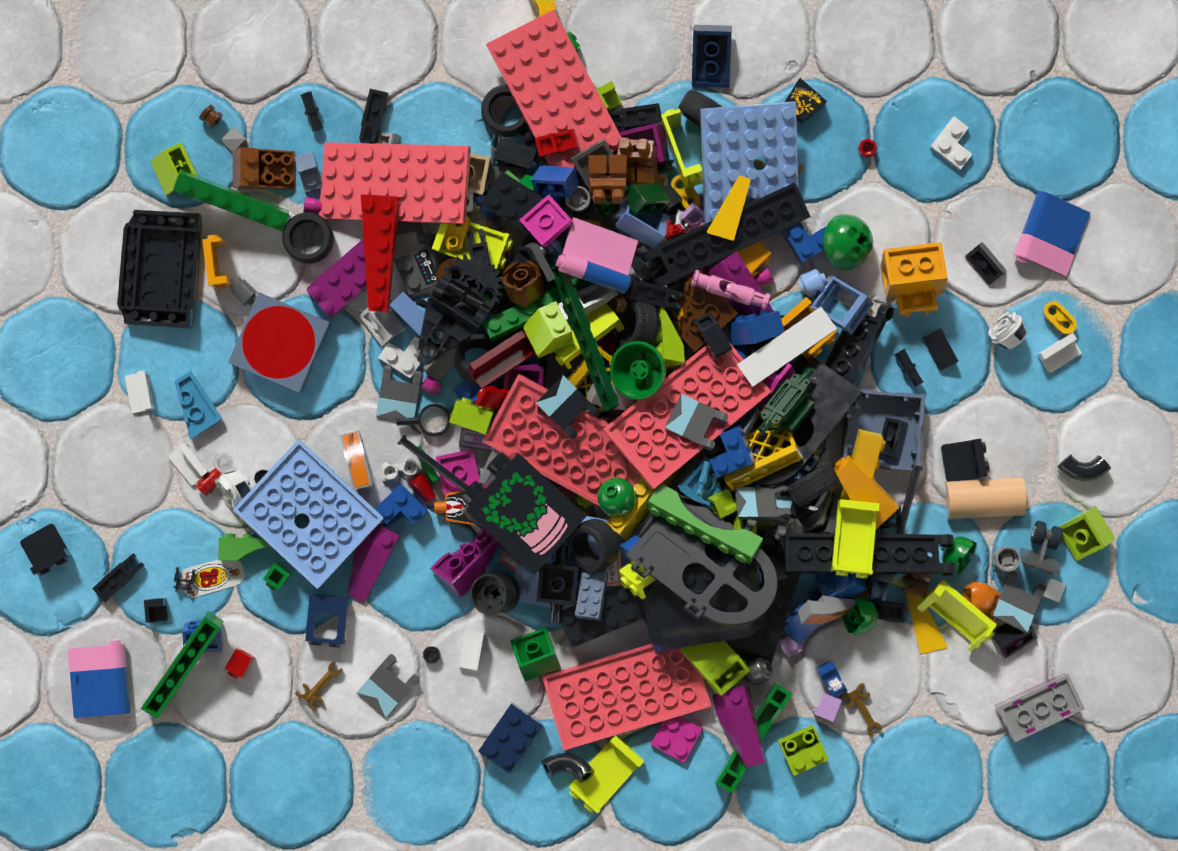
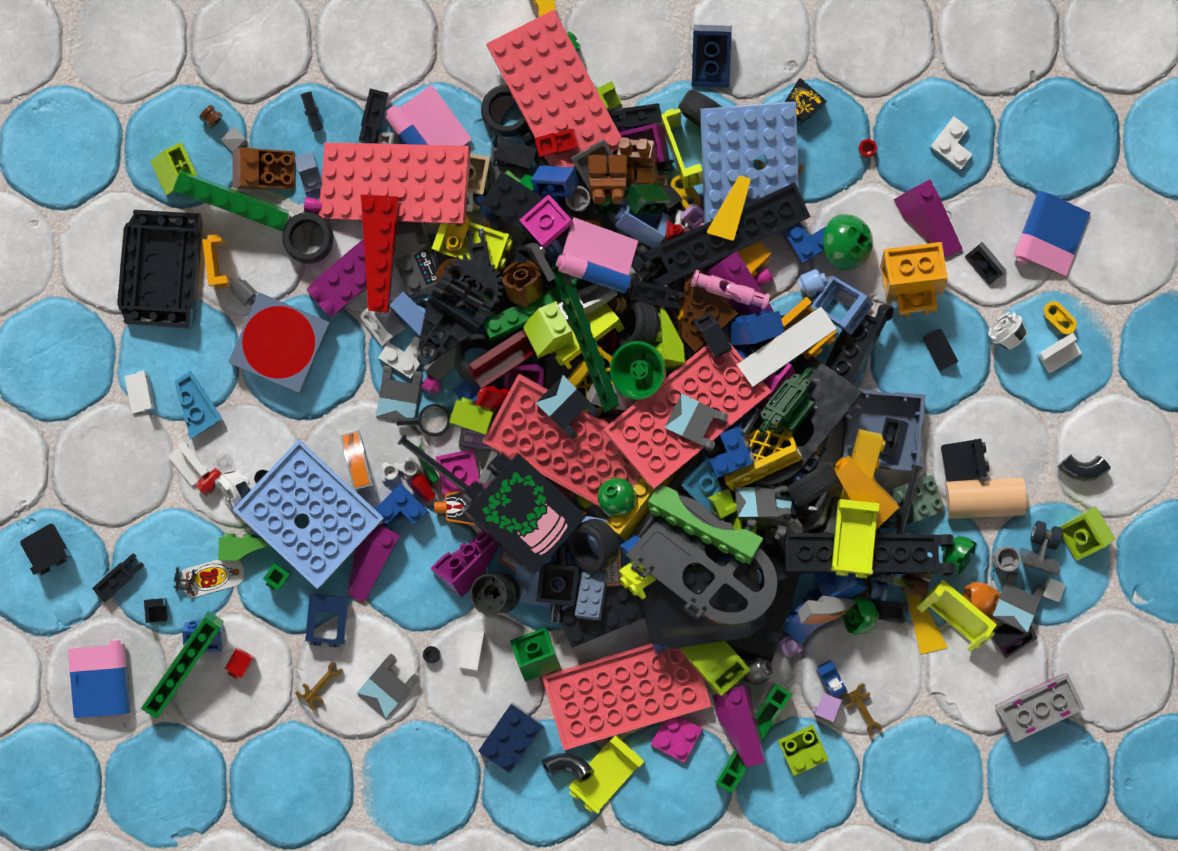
dark azure piece [677,460,711,505] -> none
black pin [894,349,924,388] -> none
none -> bright pink door [385,84,472,146]
none -> sand green bracket [891,475,945,525]
none -> magenta wedge [893,179,963,258]

